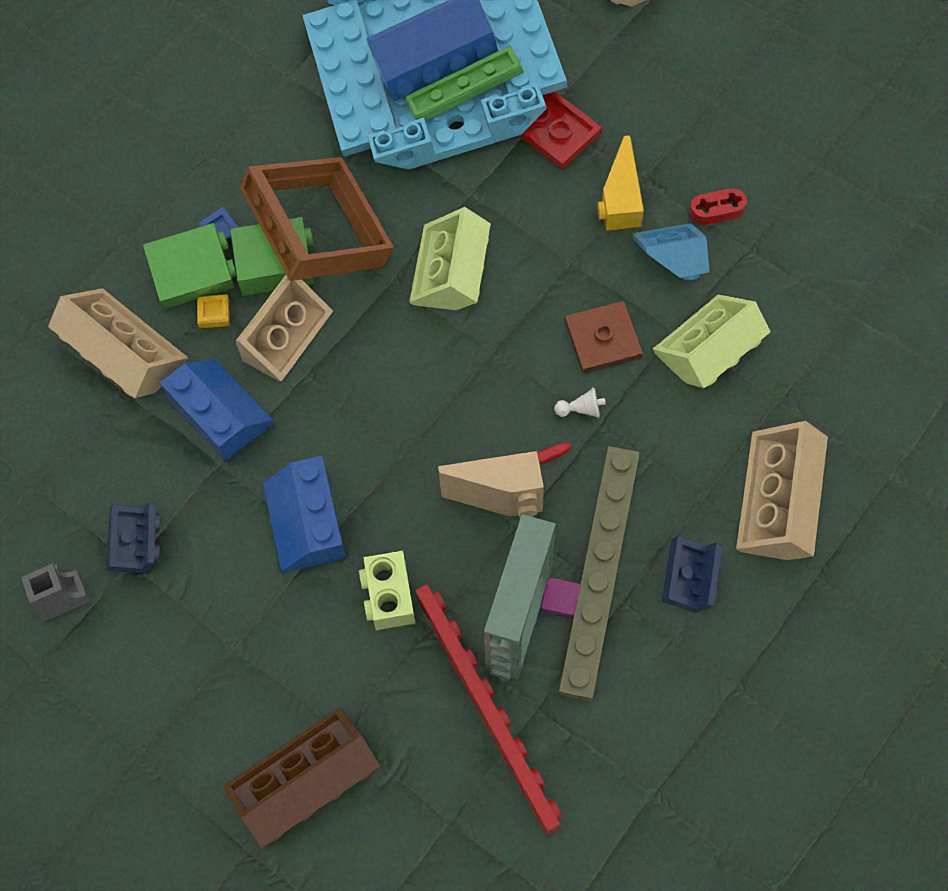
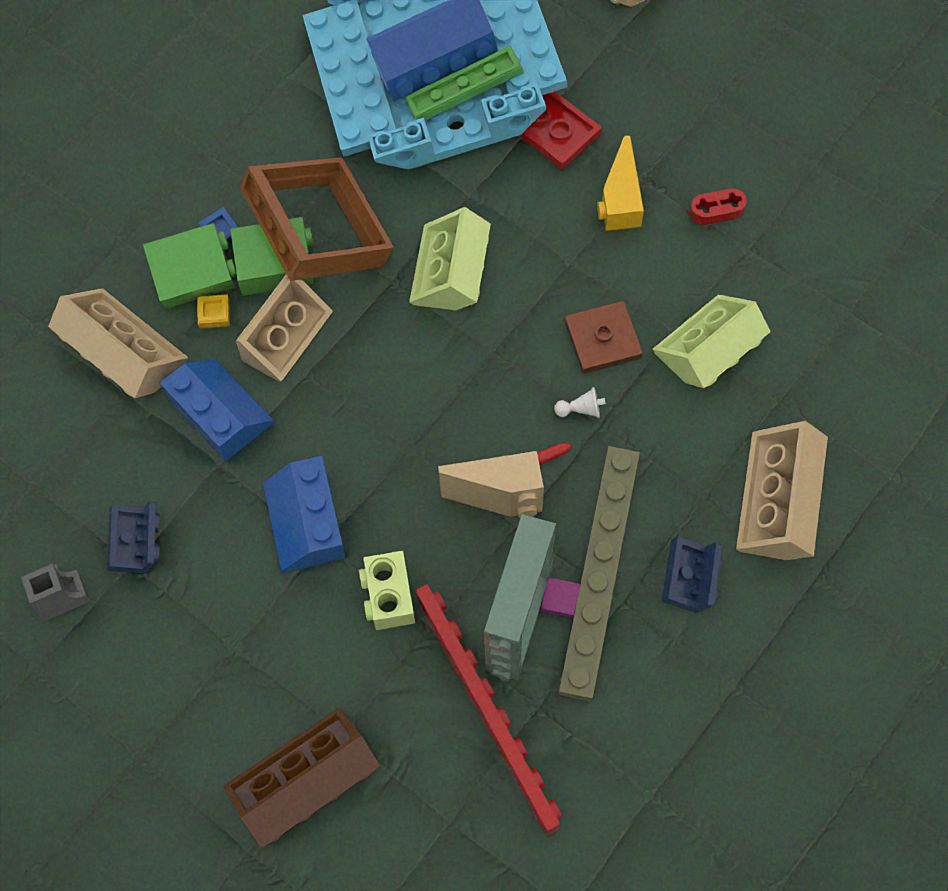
dark azure slope [633,223,710,280] -> none

